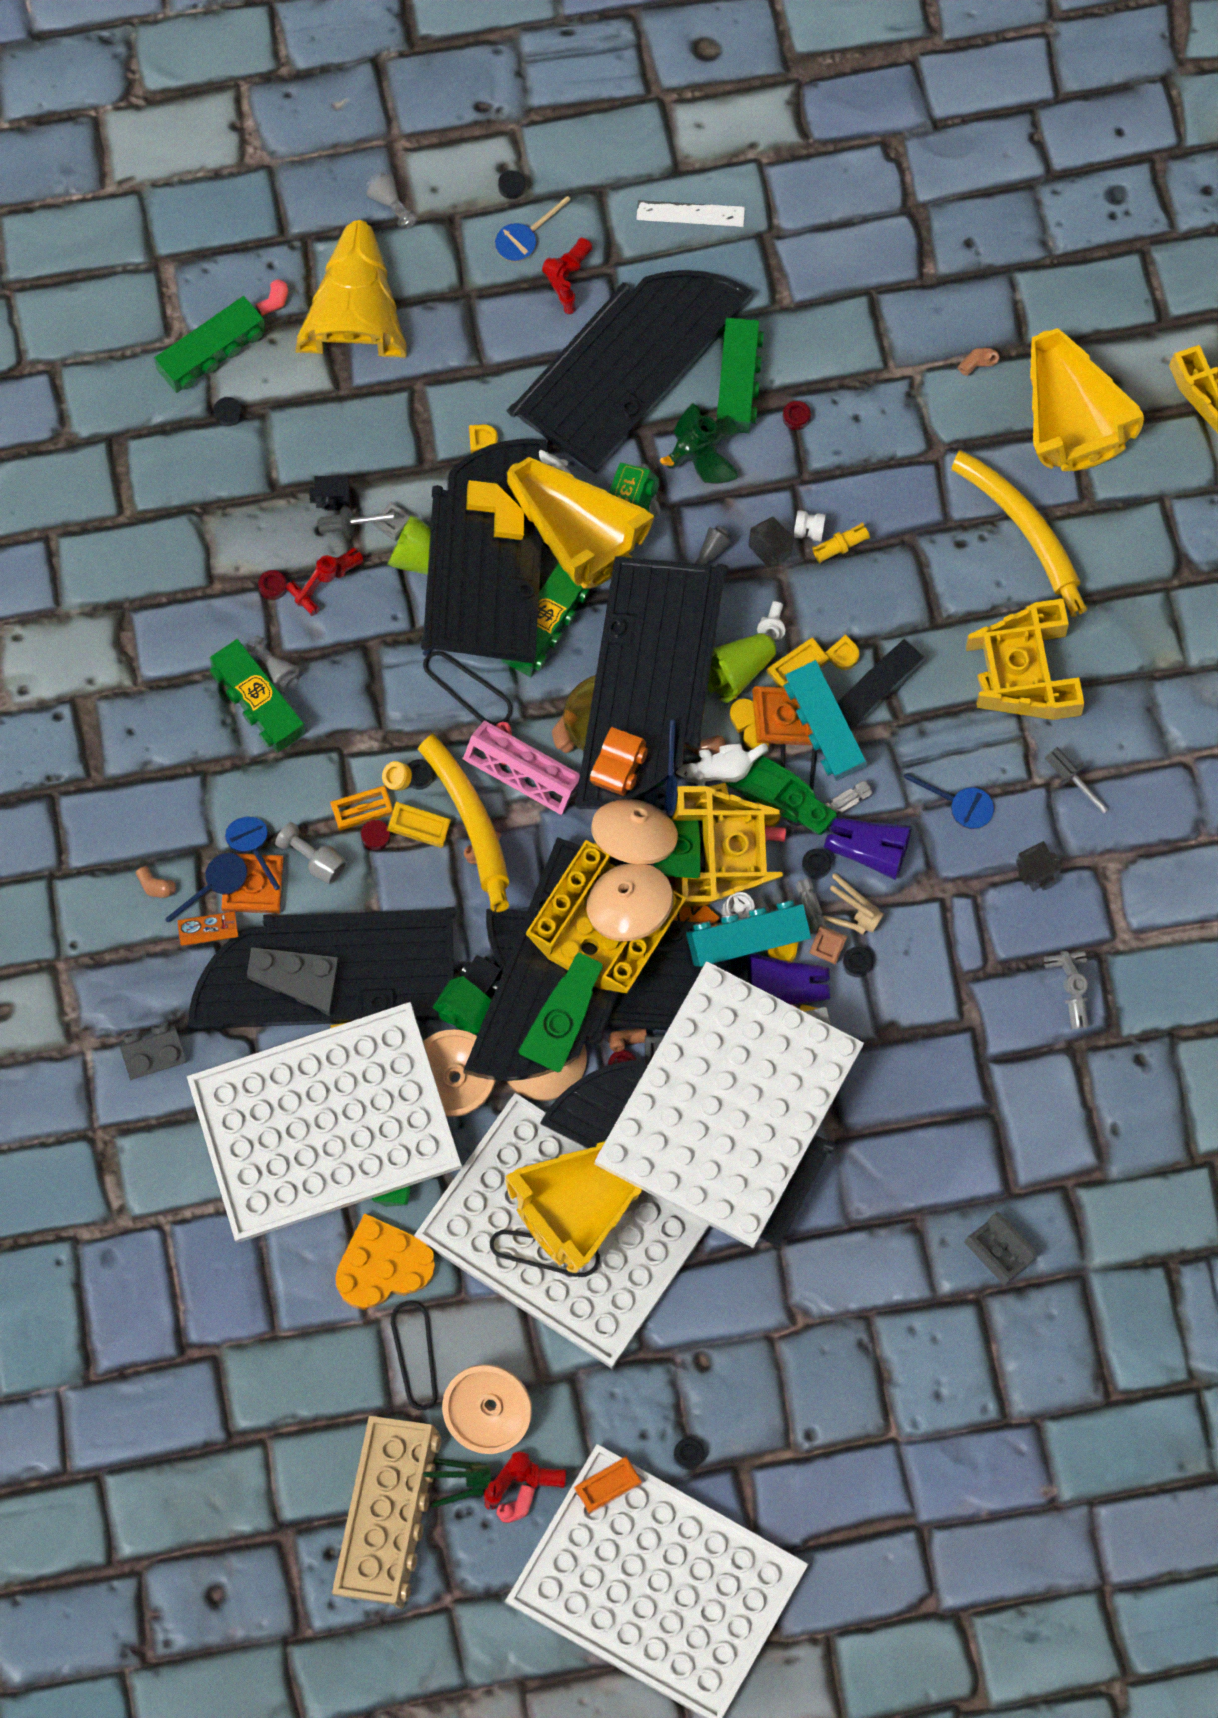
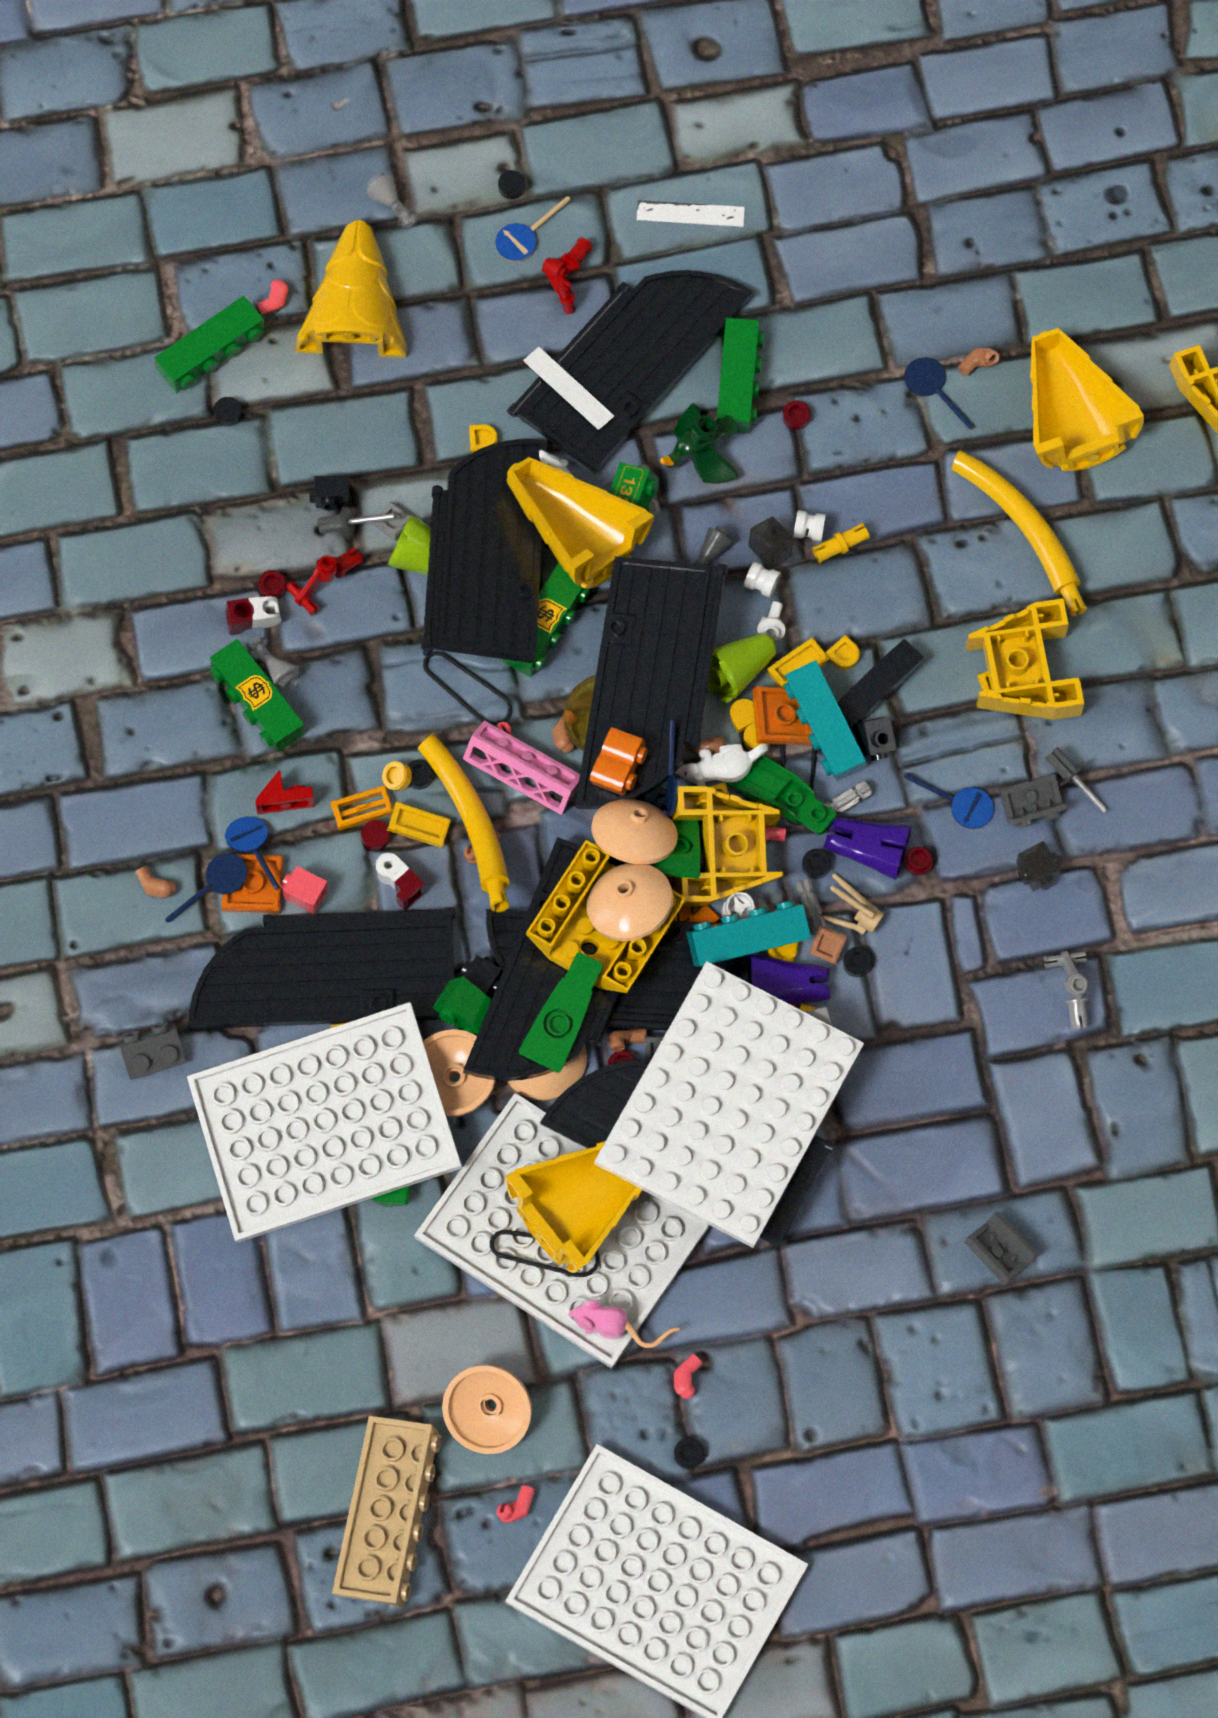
orange tile [177,911,238,946] -> none
dark grey wing [247,947,339,1016] -> none
light grey piece [275,822,347,885] -> none
light orange plate [335,1213,435,1310] -> none
black piece [391,1301,437,1411] -> none
dark green plant [423,1458,491,1508] -> none
yellow tile [466,480,524,540] -> none
red pin [483,1452,566,1510] -> none
orange tile [574,1456,642,1515] -> none
none -> leg [225,596,282,635]
none -> red slope [255,770,315,815]
none -> coral brick [281,866,329,914]
none -> leg [375,853,426,910]
none -> white sticker [523,347,614,430]
none -> bright pink animal [568,1300,680,1348]
none -> coral arm [674,1353,703,1399]
none -> white wheel [744,561,781,598]
none -> black brick [853,716,897,761]
none -> dark blue piece [904,357,974,429]
none -> dark red plate [904,847,933,875]
none -> dark grey bracket [998,773,1067,828]

